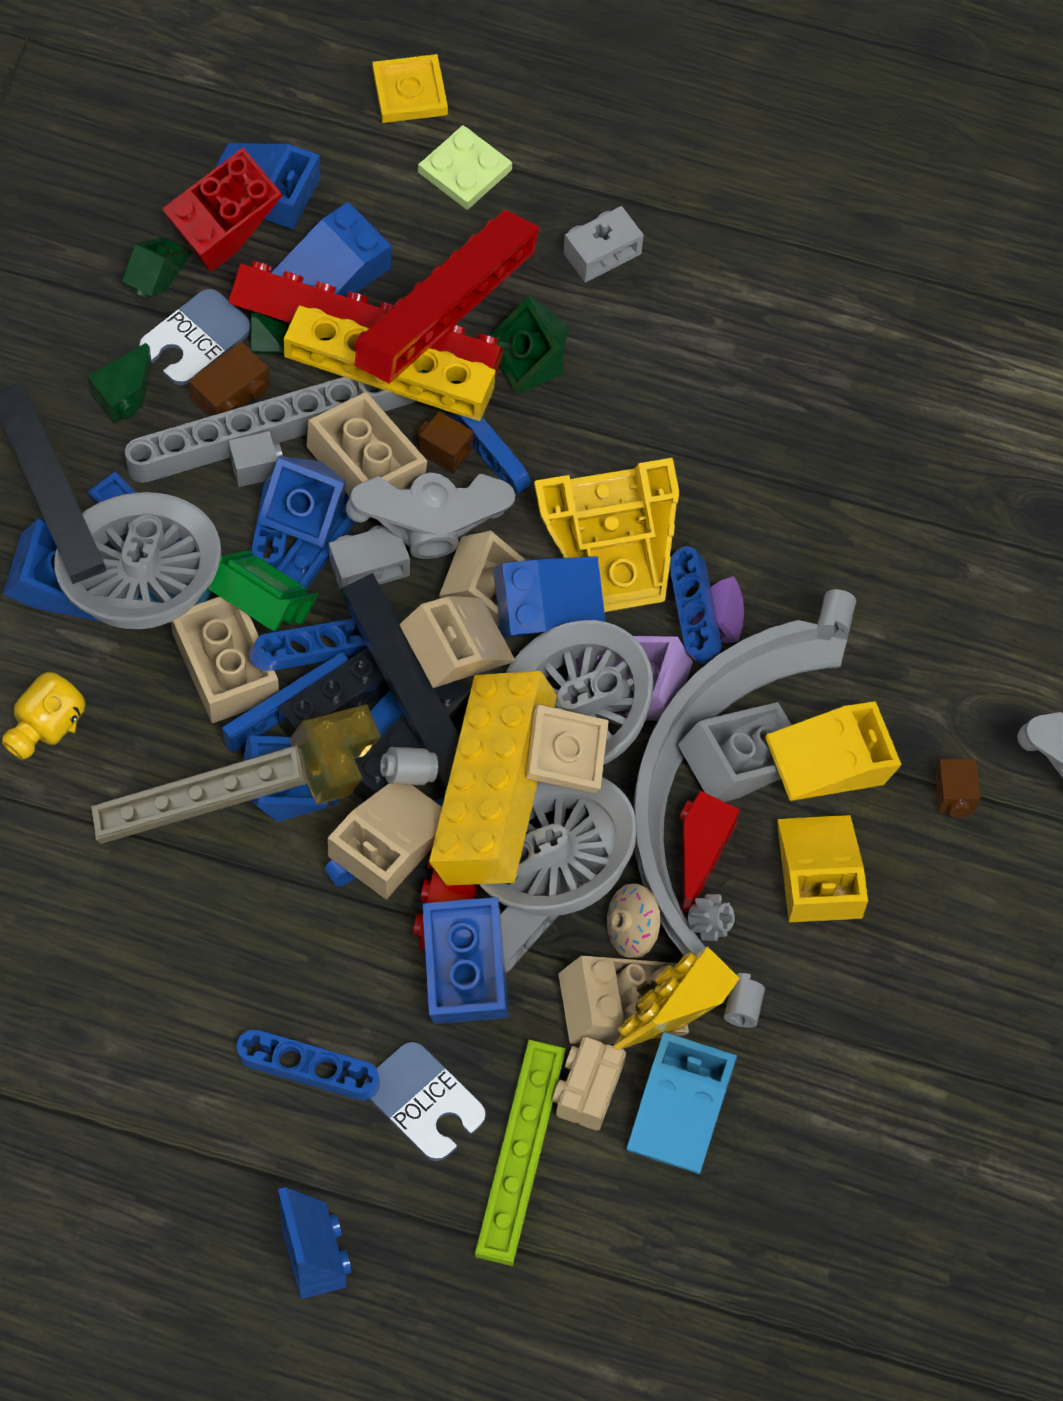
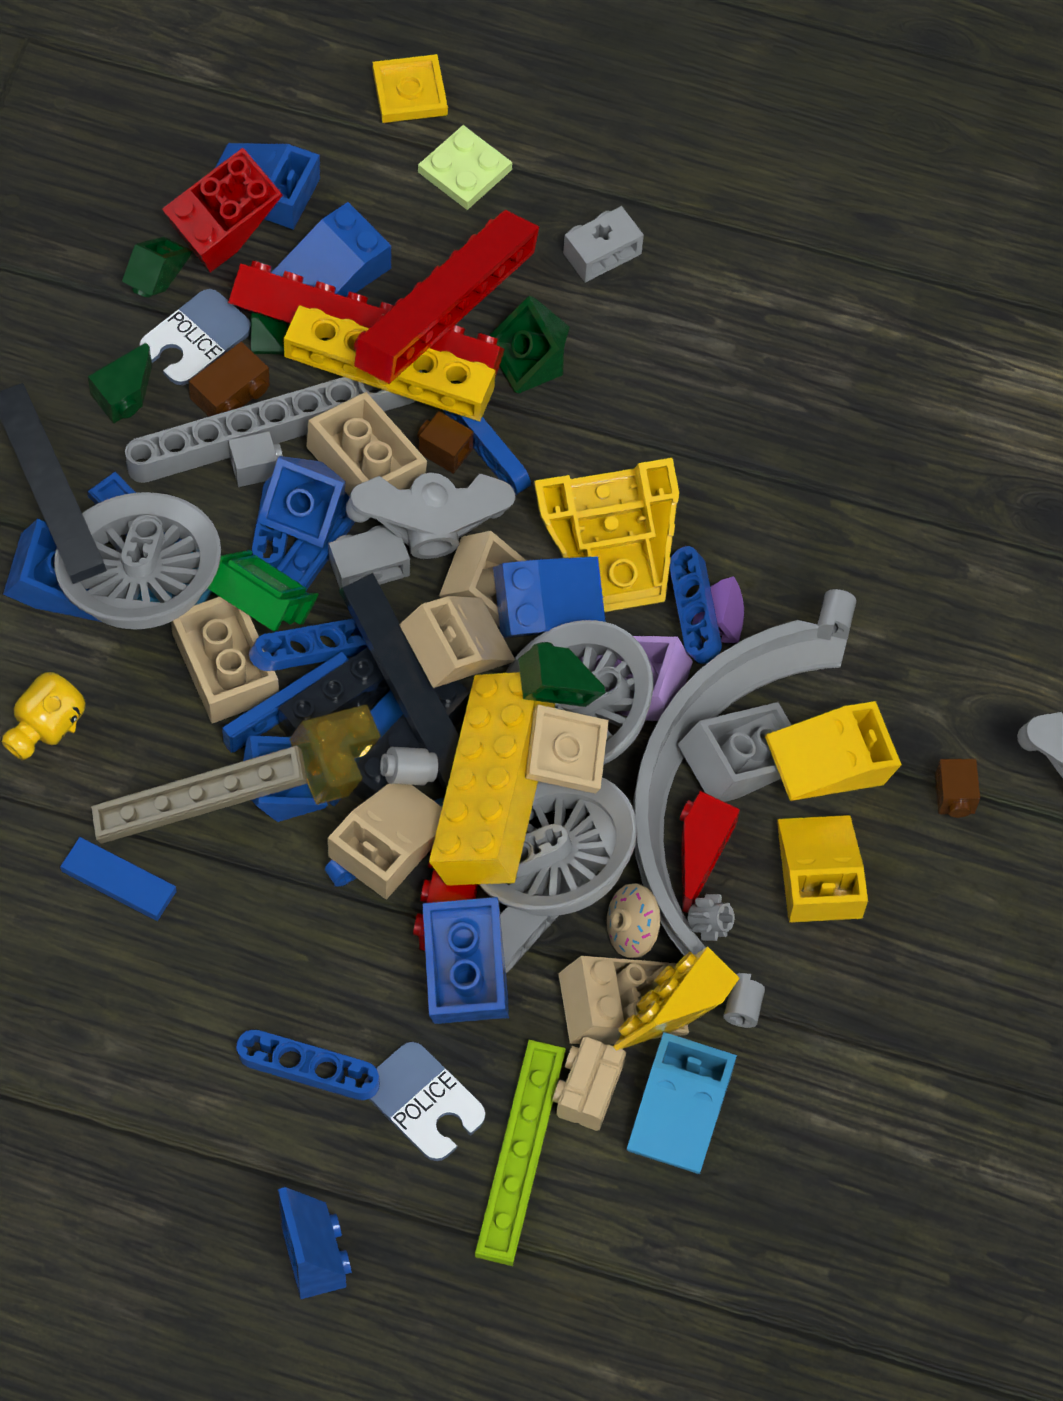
none -> blue tile [60,837,177,921]
none -> dark green slope [518,642,605,707]

